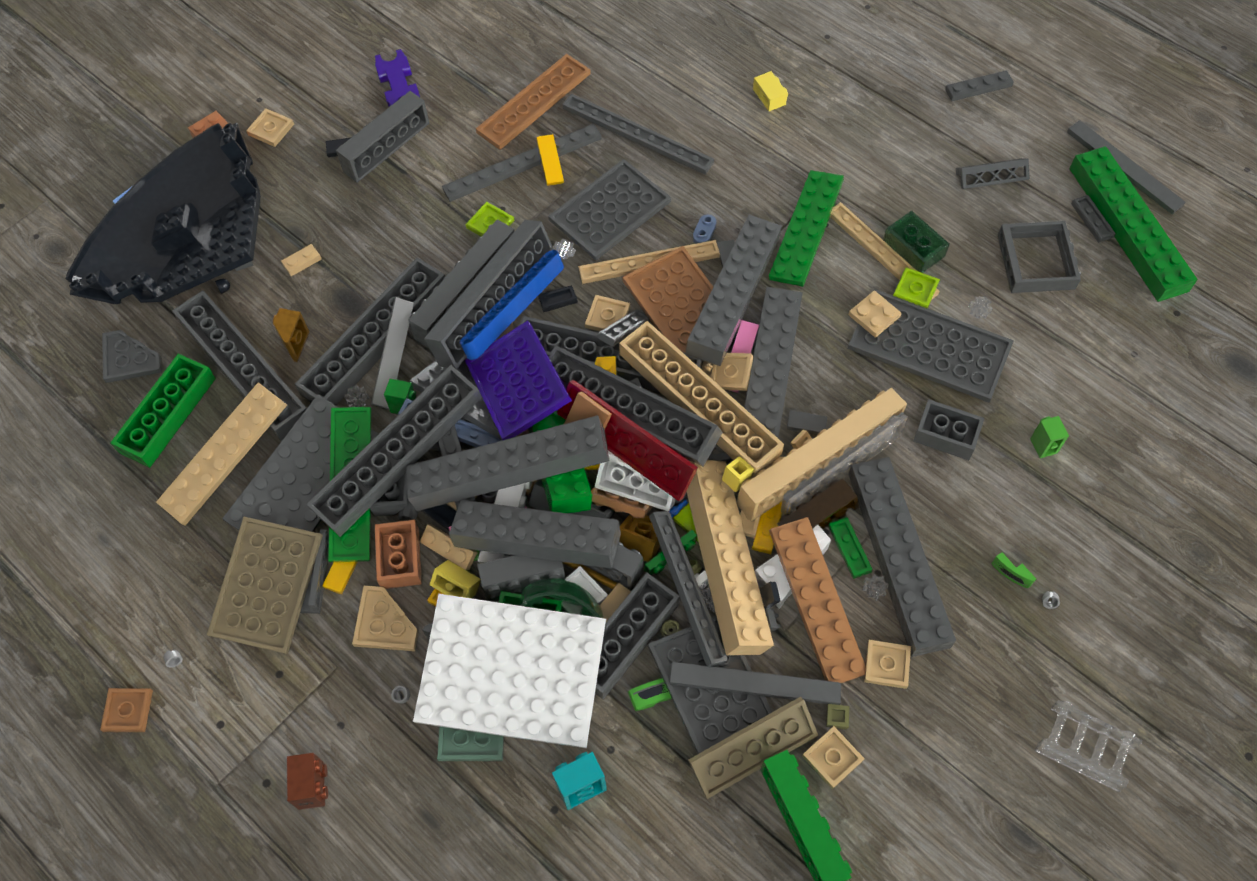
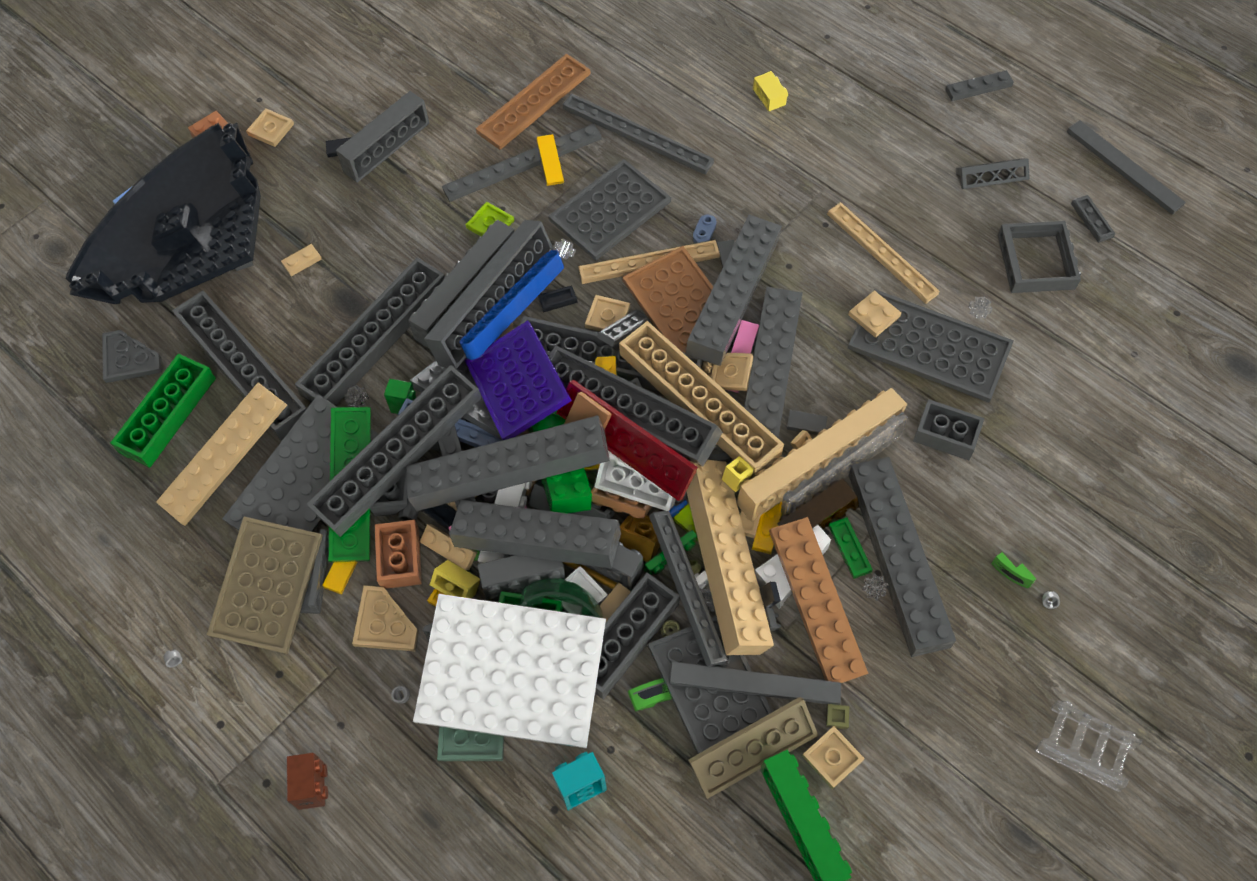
medium nougat tile [100,688,153,732] -> none
black hinge [215,278,230,294] -> none
pearl gold slope [273,308,309,362] -> none
light grey tile [371,297,414,409] -> none
dark purple piece [375,49,420,107] -> none
green plate [769,170,844,287] -> none
tan plate [864,640,911,689] -> none
clear green brick [883,210,950,273] -> none
lime tile [893,267,940,309] -> none
bright green brick [1030,416,1069,458] -> none
green brick [1069,146,1198,302] -> none

